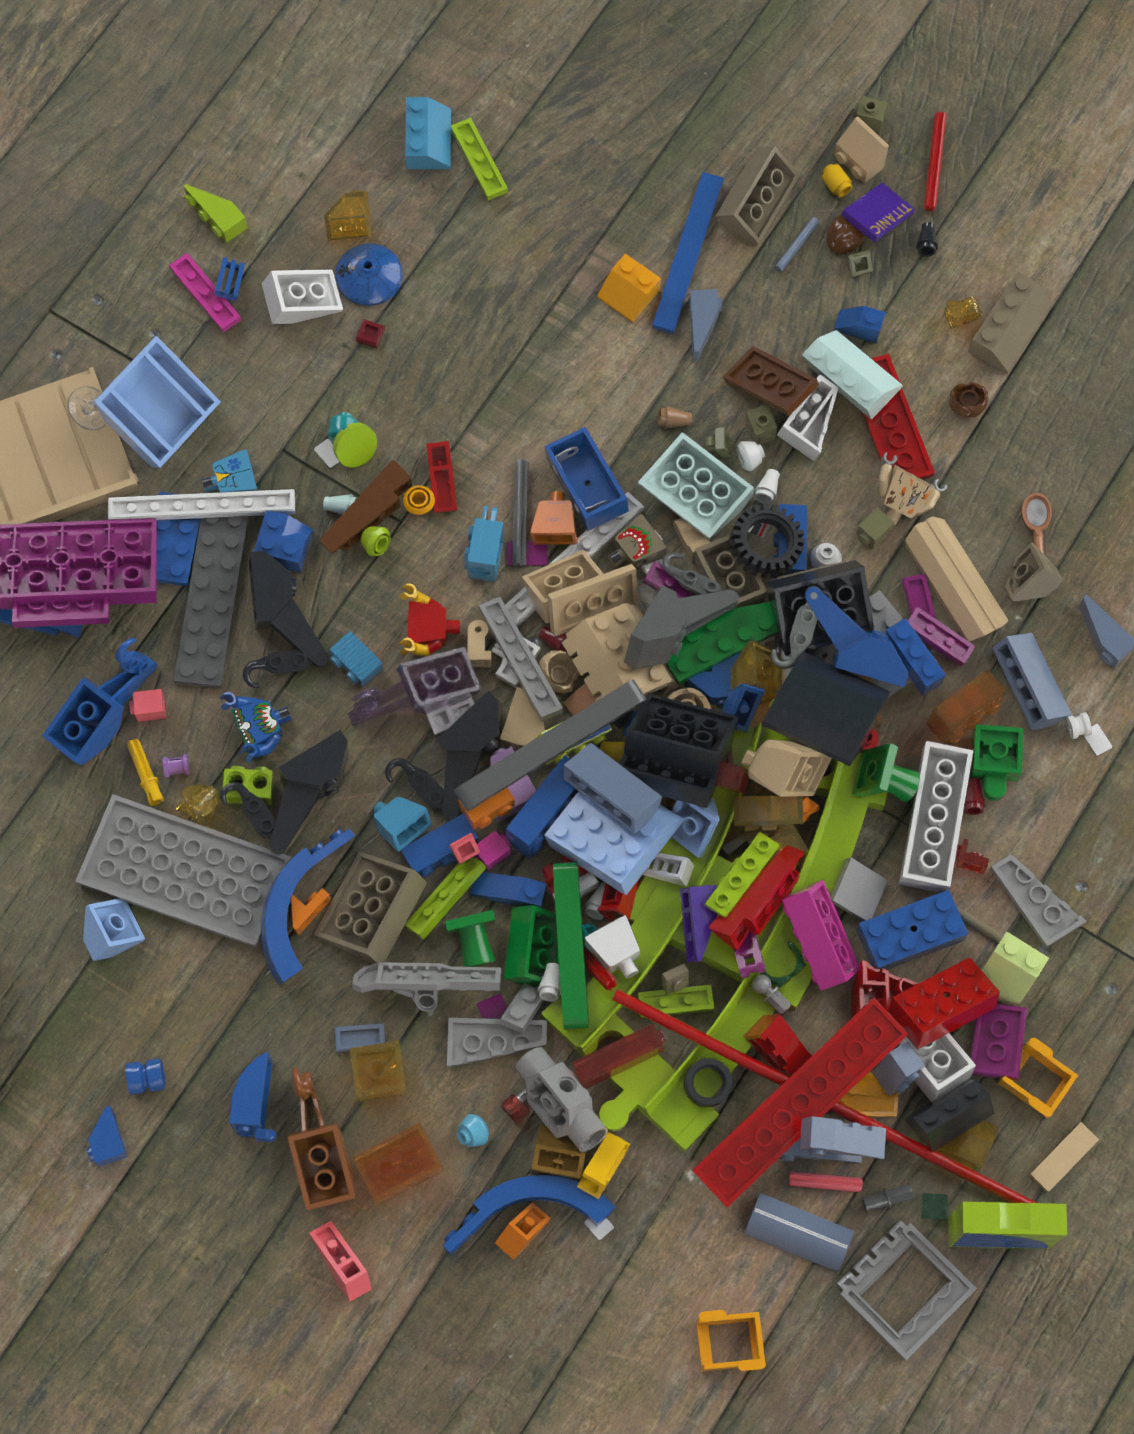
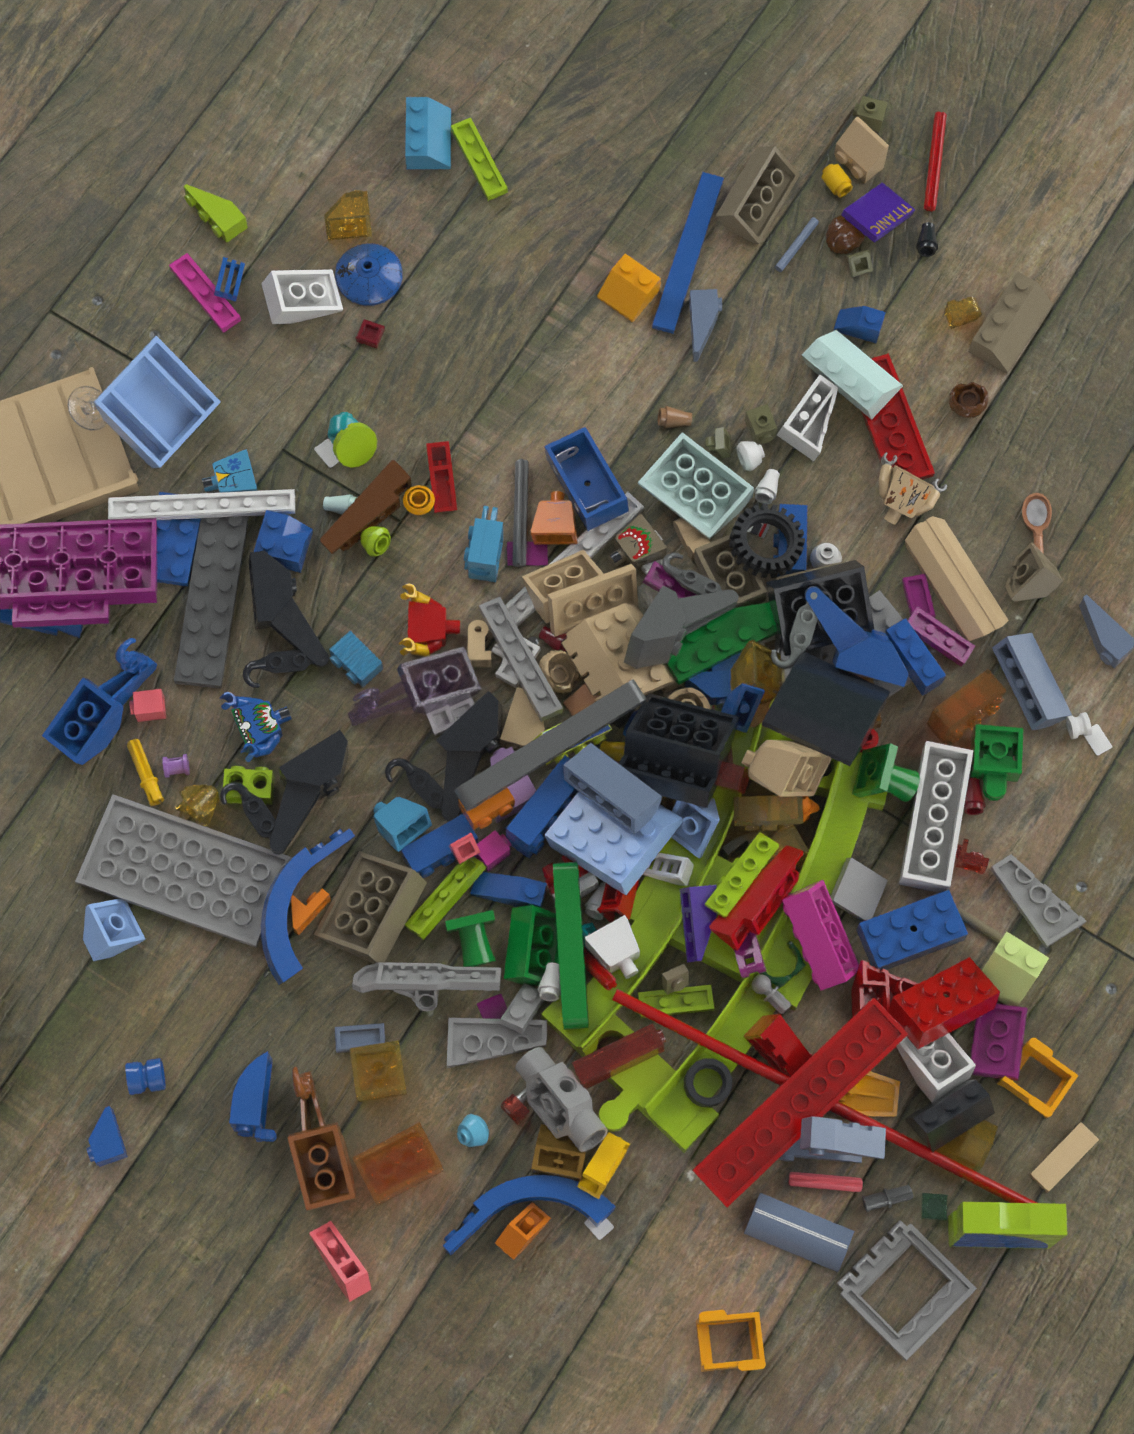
reddish brown plate [723,346,819,416] -> none
olive brick [856,507,894,549] -> none
sand blue brick [871,1042,925,1096] -> none

